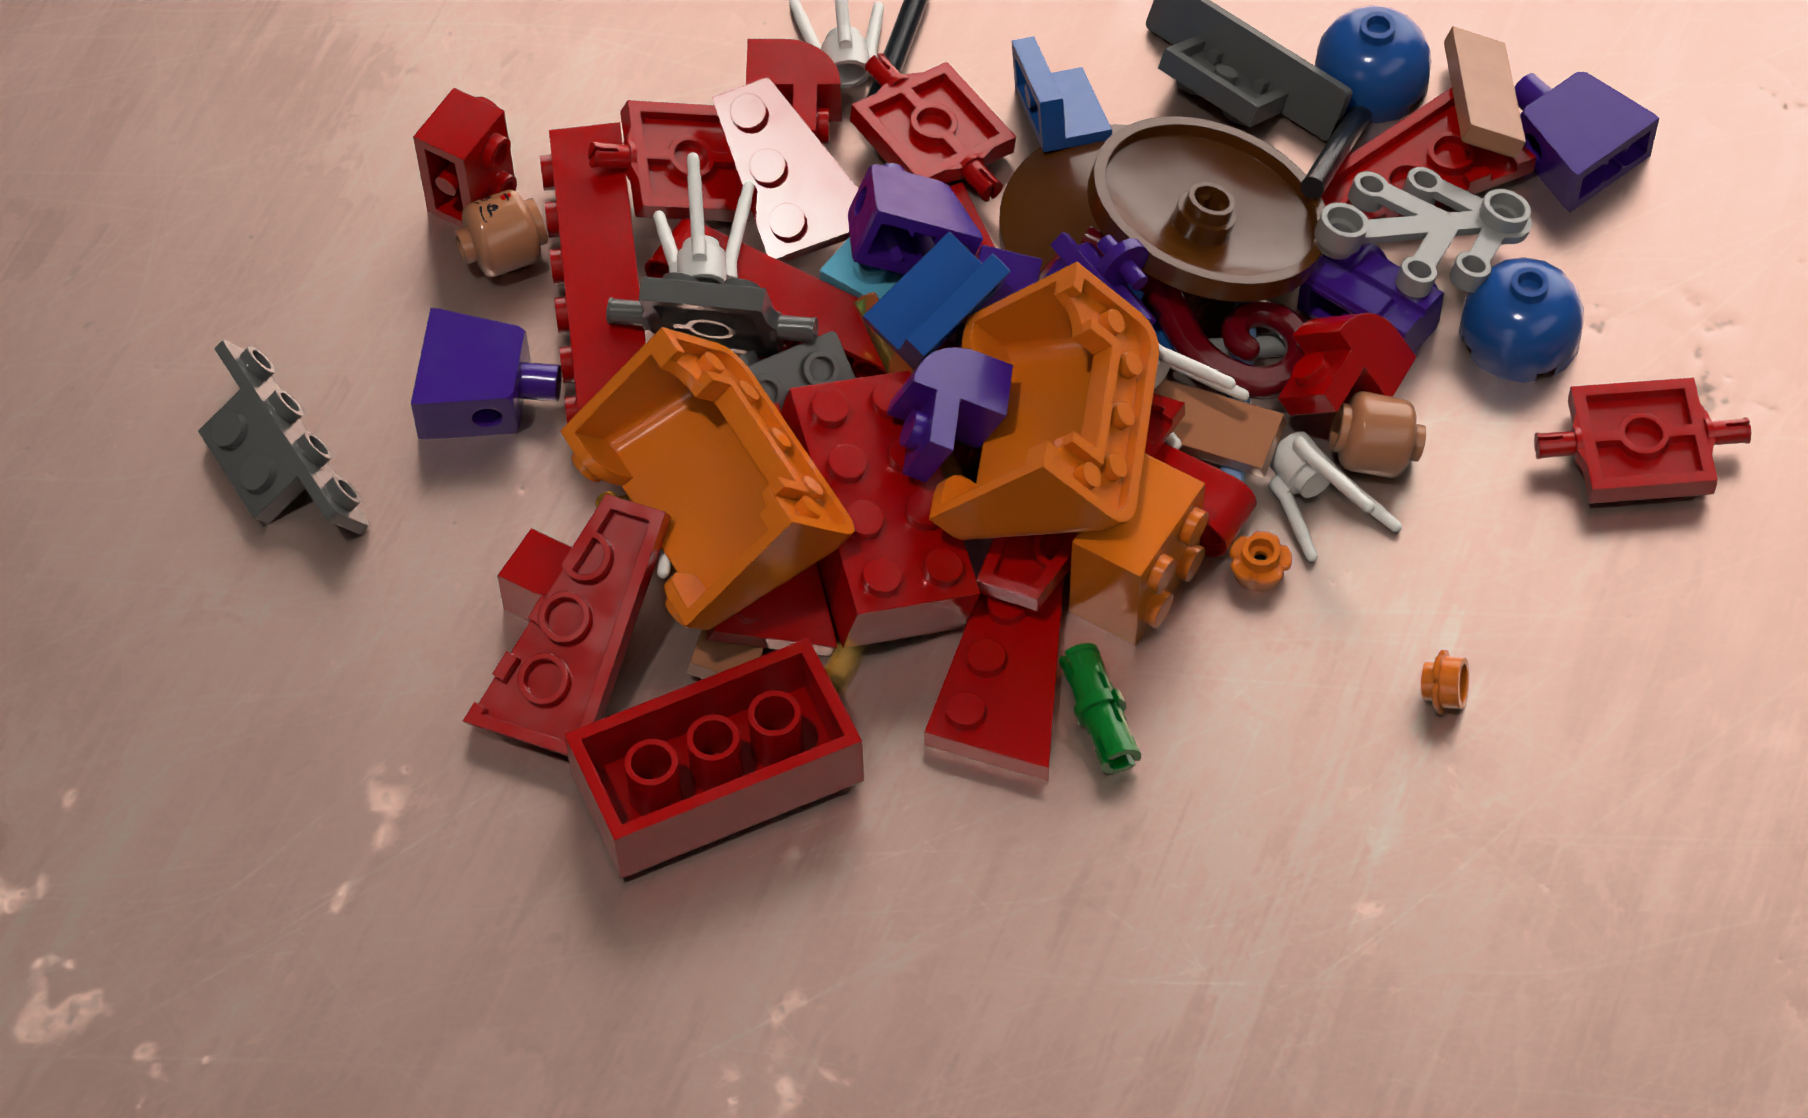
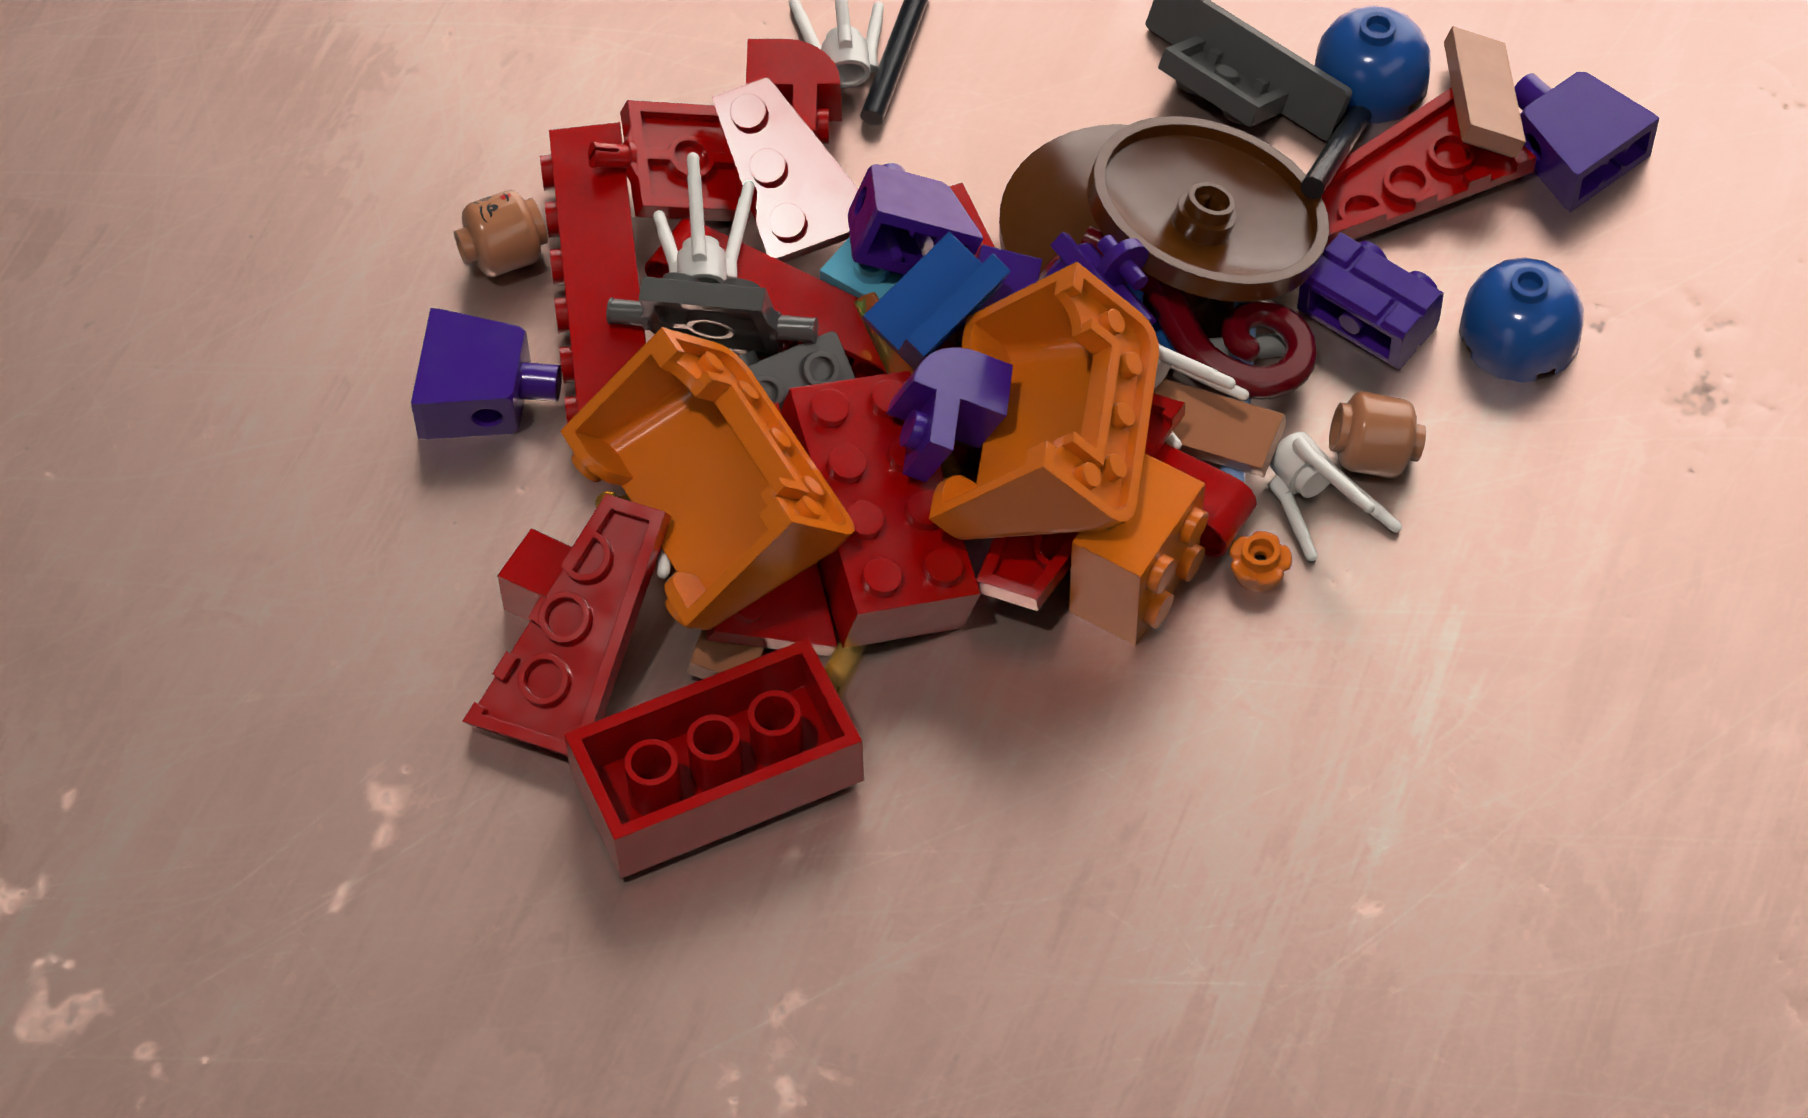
dark grey bracket [198,339,369,534] -> none
red brick [413,88,517,228] -> none
red plate [849,53,1016,202] -> none
red wing [924,577,1064,781] -> none
panel [1011,36,1112,153] -> none
green pin [1059,643,1141,774] -> none
red brick [1278,313,1416,416] -> none
light grey plant [1314,167,1532,298] -> none
orange plate [1421,650,1469,714] -> none
red plate [1534,377,1752,504] -> none

